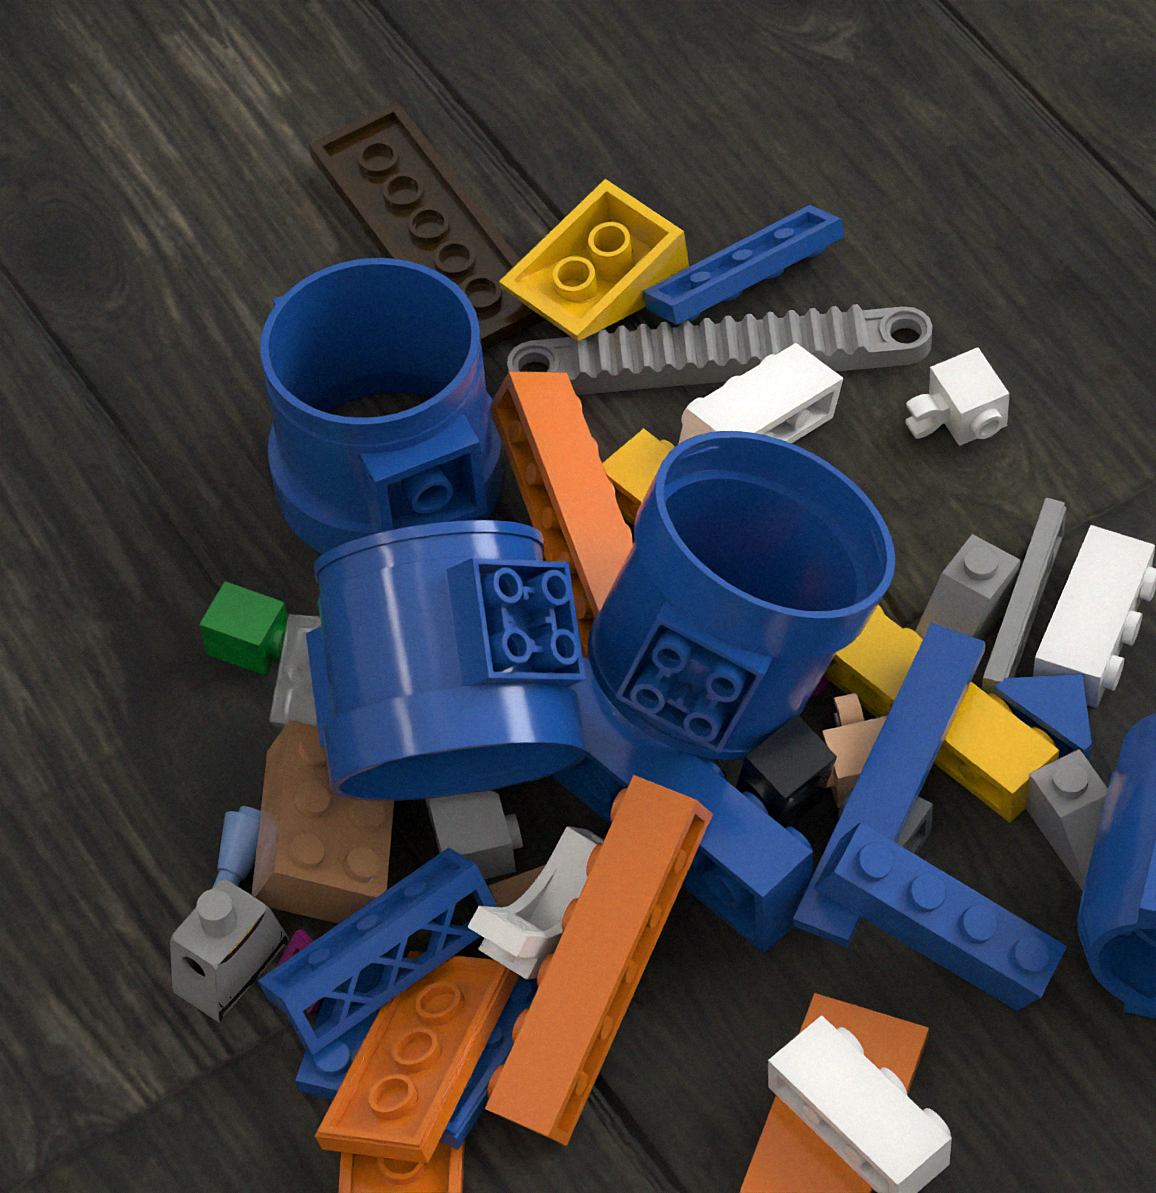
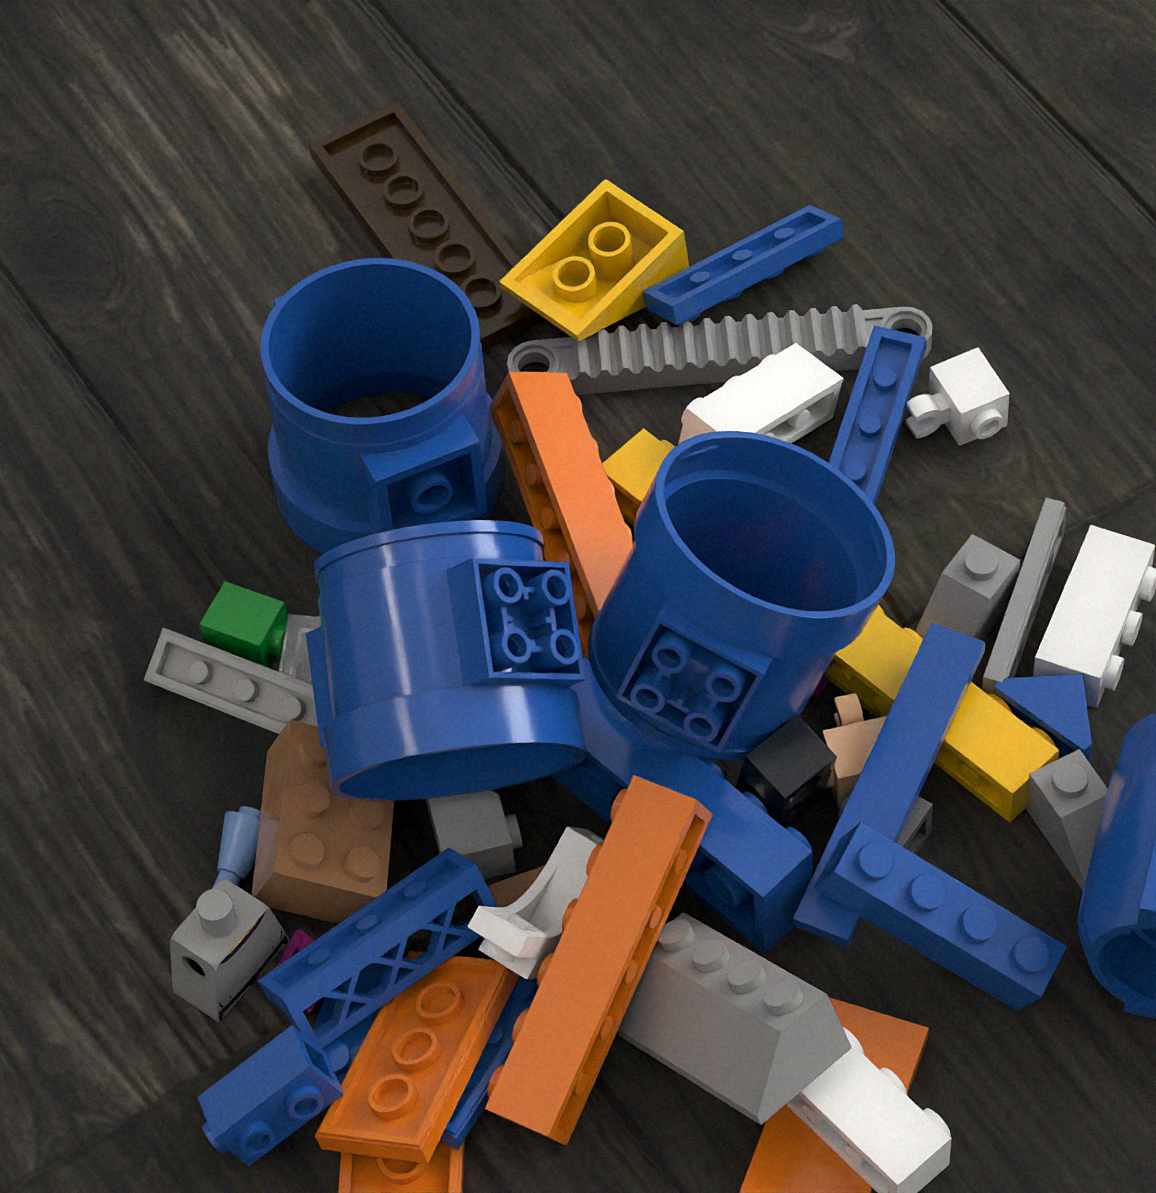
none -> light grey tile [144,628,318,734]
none -> blue brick [198,1025,344,1166]
none -> light grey slope [618,912,852,1125]
none -> blue plate [829,325,926,506]

